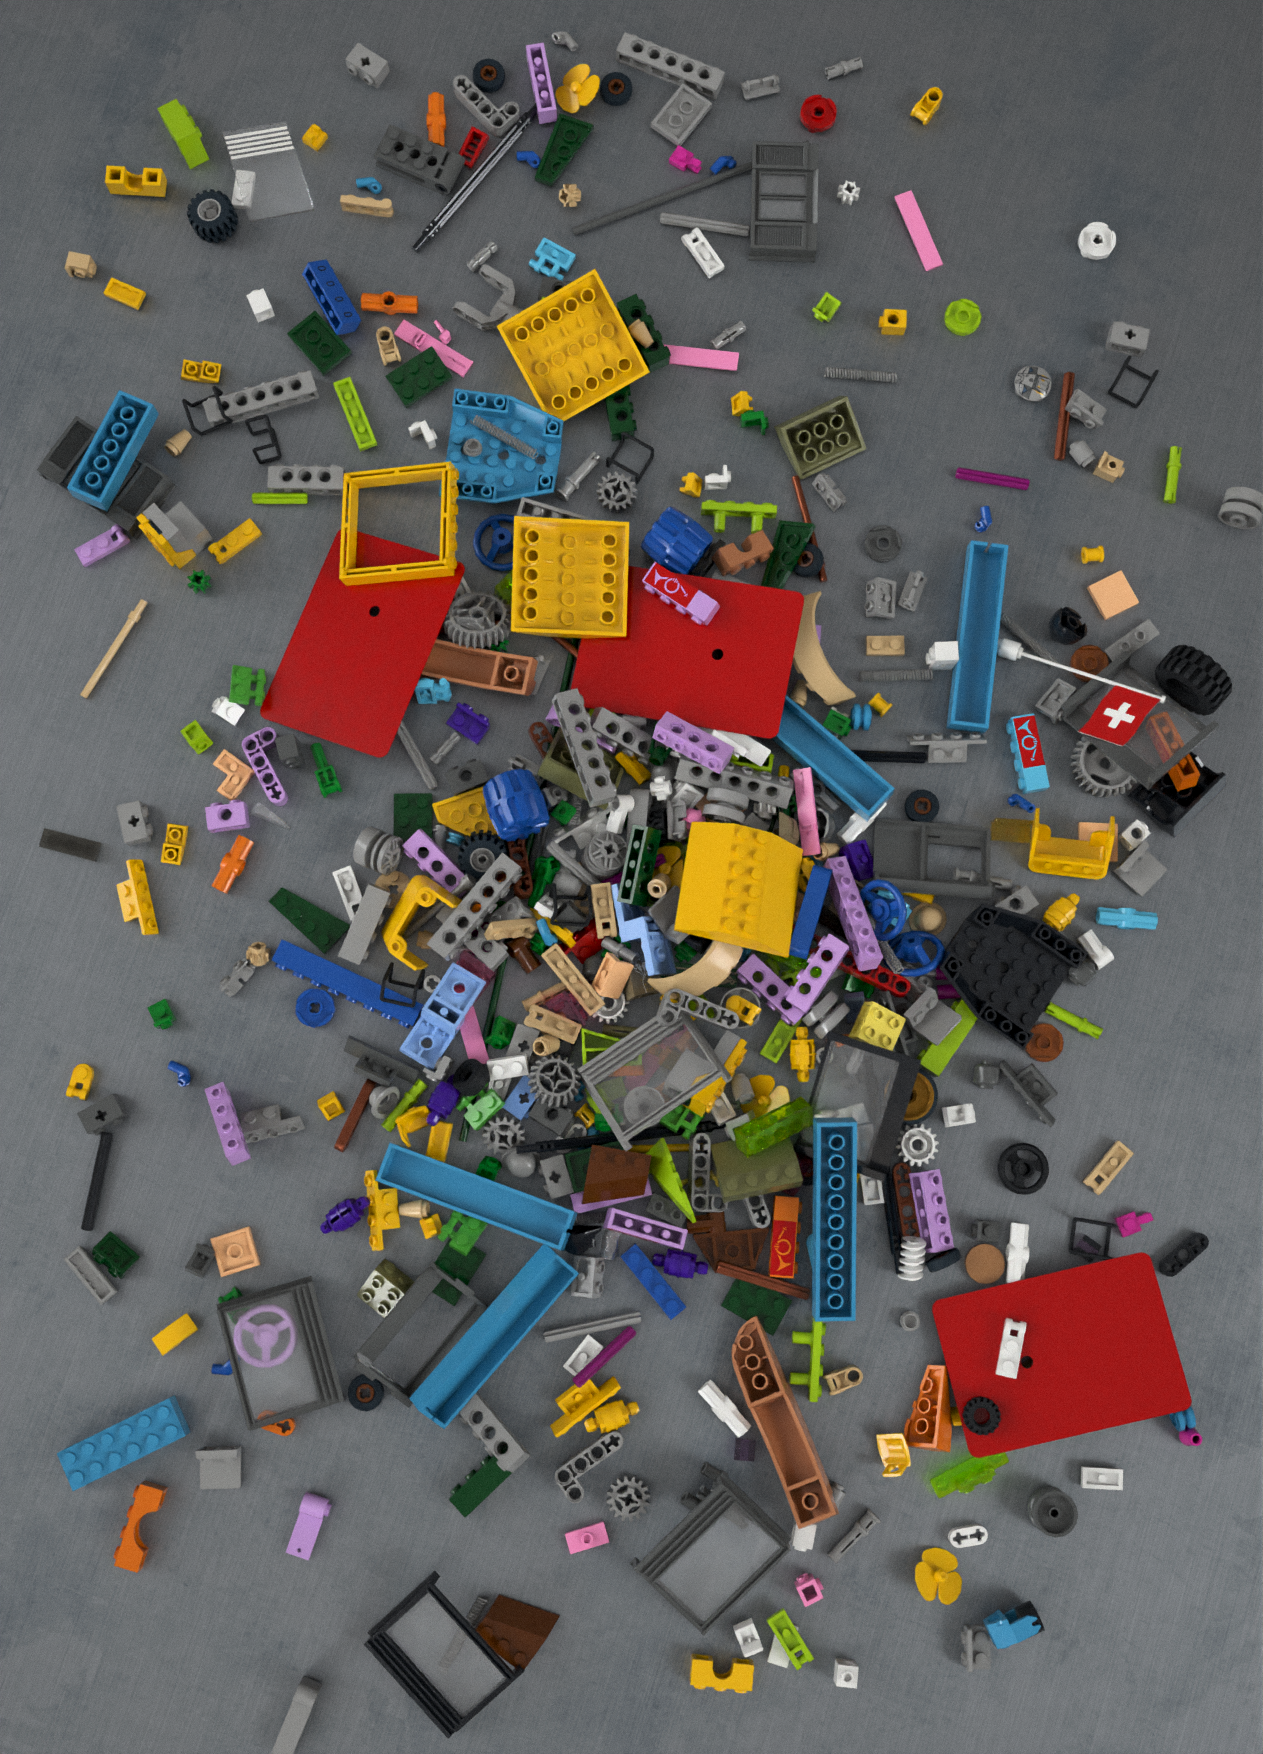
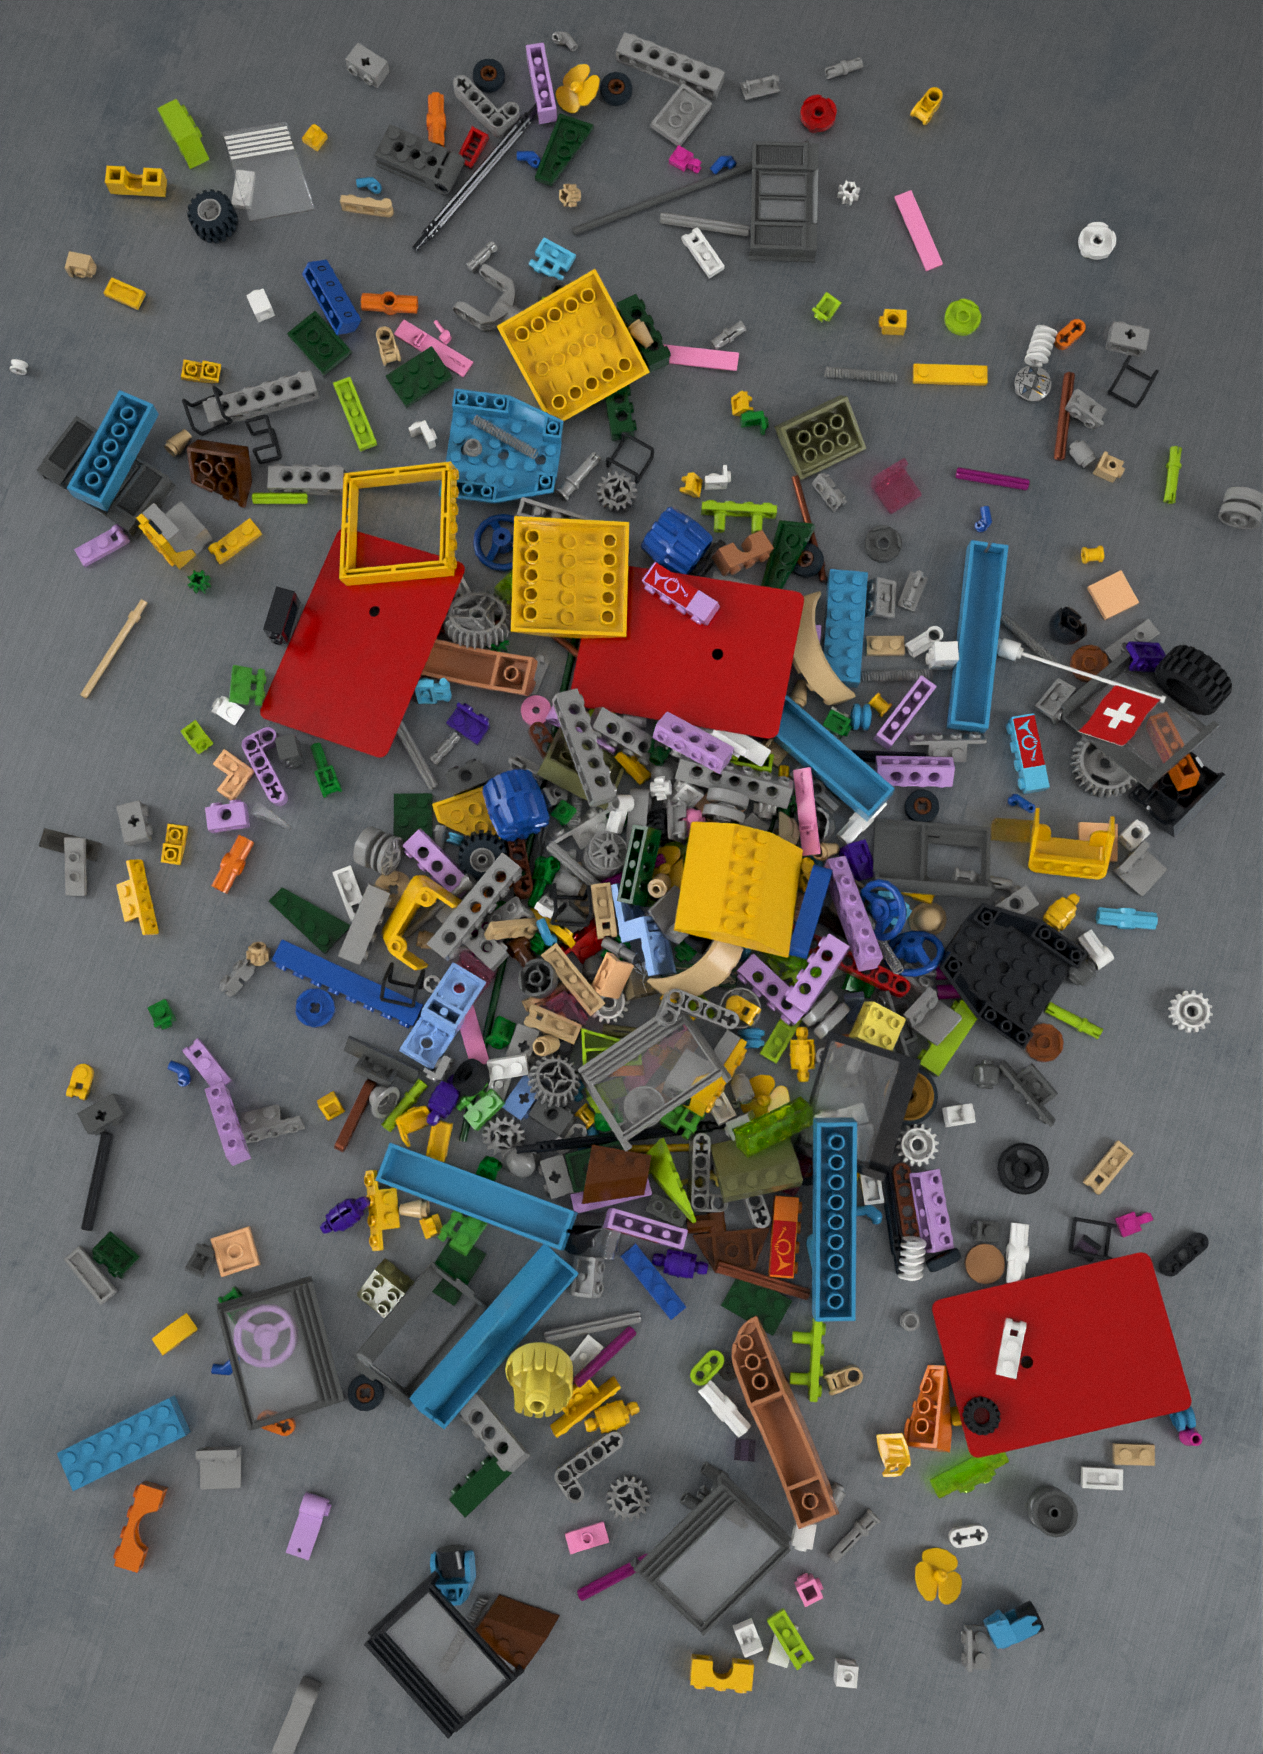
none -> white bush [9,359,28,375]
none -> light grey plate [64,837,87,896]
none -> lavender plate [182,1038,232,1087]
none -> reddish brown wedge [187,439,252,508]
none -> black window [263,586,301,645]
none -> dark azure piece [430,1545,476,1606]
none -> light yellow piece [505,1342,573,1418]
none -> dark grey cylinder [518,959,558,999]
none -> bright pink piece [521,695,551,727]
none -> magenta axle [577,1554,647,1601]
none -> lime plate [690,1349,724,1386]
none -> clear smoke plate [718,1361,737,1381]
none -> dark azure wheel [737,1027,765,1048]
none -> tan bracket [762,738,788,769]
none -> dark azure brick [822,569,868,688]
none -> dark azure arm [856,1205,882,1225]
none -> clear pink bracket [870,458,921,514]
none -> lavender brick [873,675,937,750]
none -> lavender brick [874,756,955,788]
none -> white piece [905,626,943,658]
none -> yellow plate [913,364,988,386]
none -> white piece [1024,325,1057,367]
none -> orange beam [1054,319,1086,350]
none -> tan plate [1112,1443,1155,1466]
none -> dark purple bracket [1126,641,1166,672]
none -> white gear [1168,990,1213,1033]

